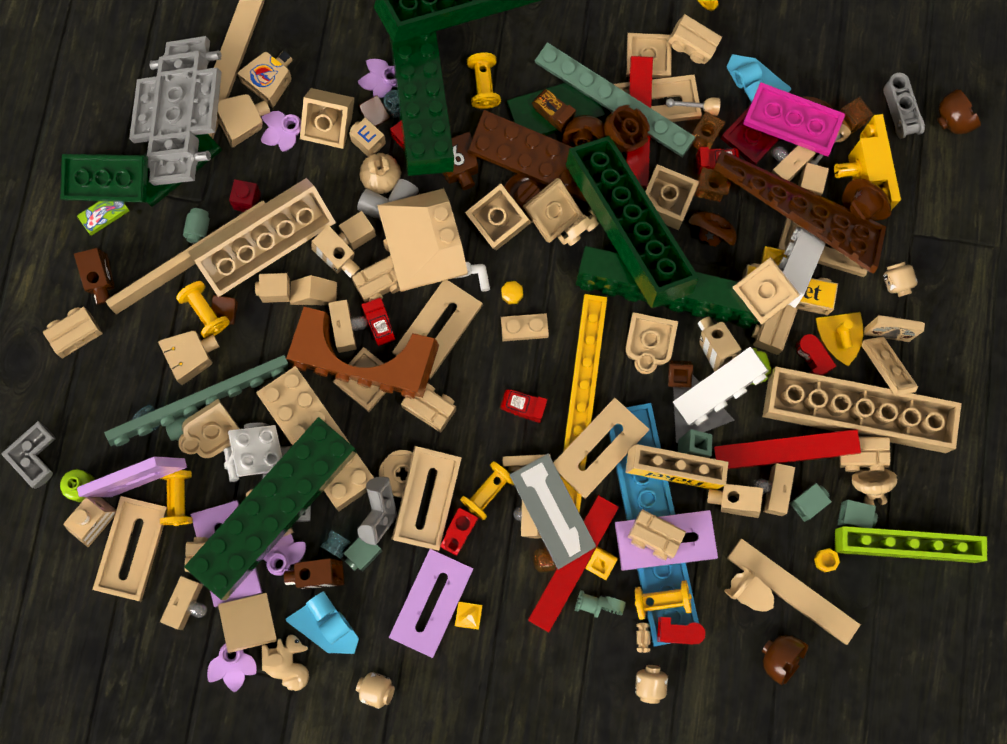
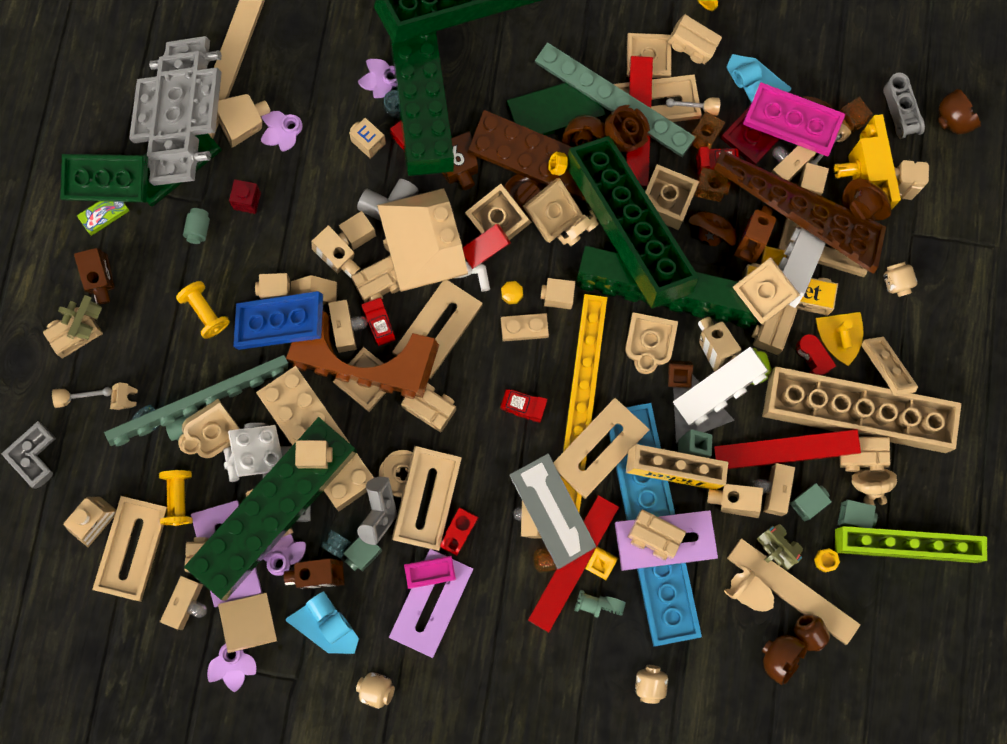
lime head [60,469,95,502] -> none
lavender piece [77,457,187,497] -> none
tan tile [106,201,265,314] -> none
tan torso [158,331,220,385] -> none
tan brick [188,178,336,297] -> none
reddish brown slope [211,295,238,325] -> none
tan torso [238,51,293,108] -> none
tan animal [262,635,309,691] -> none
tan slope [300,88,354,149] -> none
slope [359,95,390,127] -> none
tan hair [359,153,401,194] -> none
yellow tile [455,602,482,630] -> none
yellow hose [460,461,514,520] -> none
yellow hose [467,52,501,109] -> none
tan plate [502,454,550,473] -> none
reddish brown leg [532,89,576,133] -> none
yellow hose [635,580,692,620] -> none
tan piece [637,623,650,653] -> none
red leg [657,617,705,645] -> none
tan tile [864,315,925,342] -> none
none -> hinge [52,387,112,408]
none -> olive hips [58,295,102,340]
none -> tan tile [110,382,138,410]
none -> blue plate [233,291,323,350]
none -> tan brick [295,440,333,469]
none -> dark pink tile [404,556,456,589]
none -> tile [463,224,511,269]
none -> tan brick [541,278,575,309]
none -> yellow tile [549,152,568,176]
none -> dark orange torso [734,206,776,263]
none -> olive hips [757,524,803,571]
none -> reddish brown head [794,614,830,651]
none -> tan brick [894,160,929,200]

